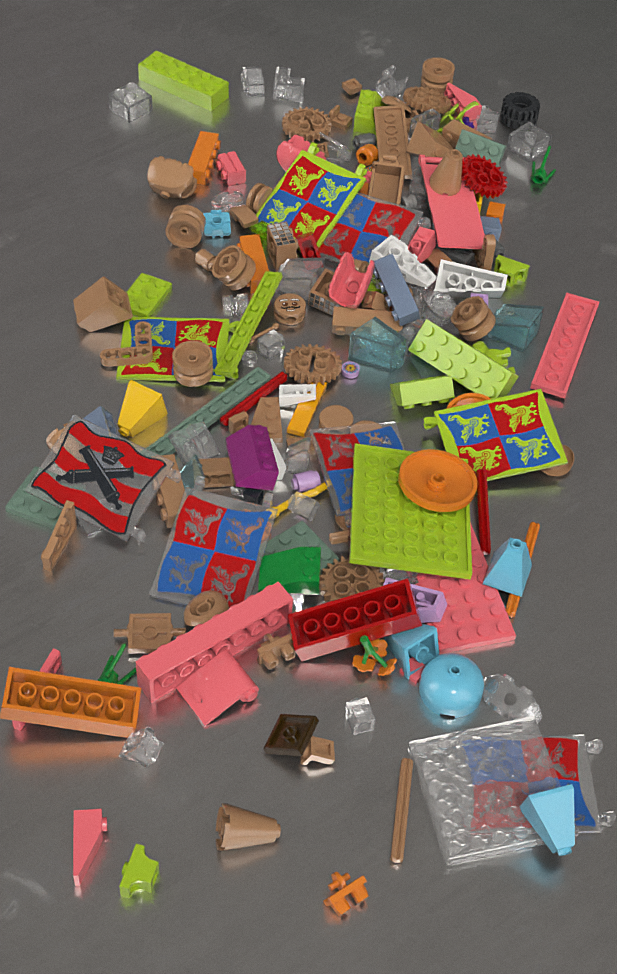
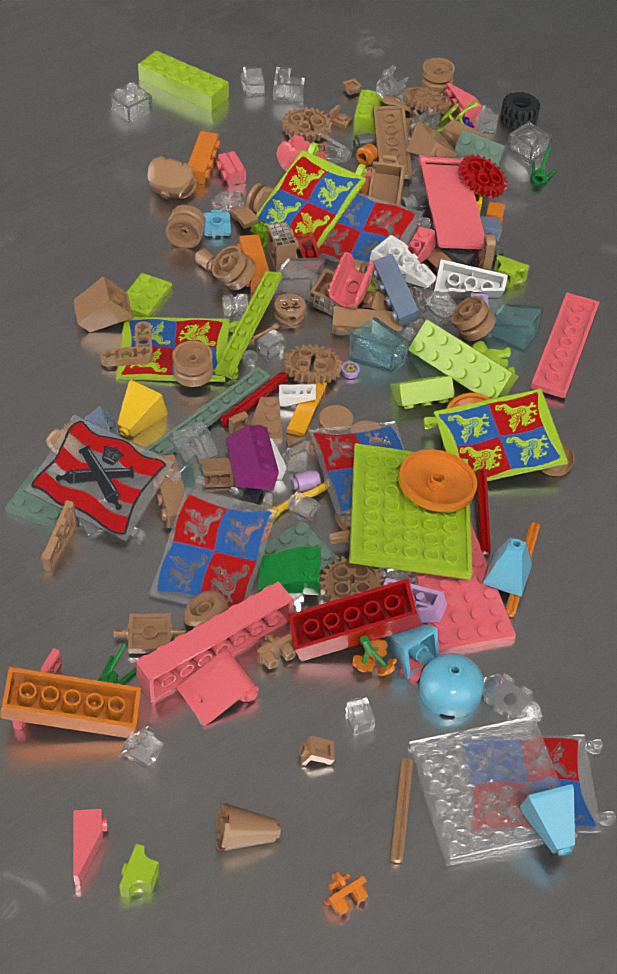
dark brown tile [263,714,319,756] -> none
medium nougat cone [429,149,463,196] -> none

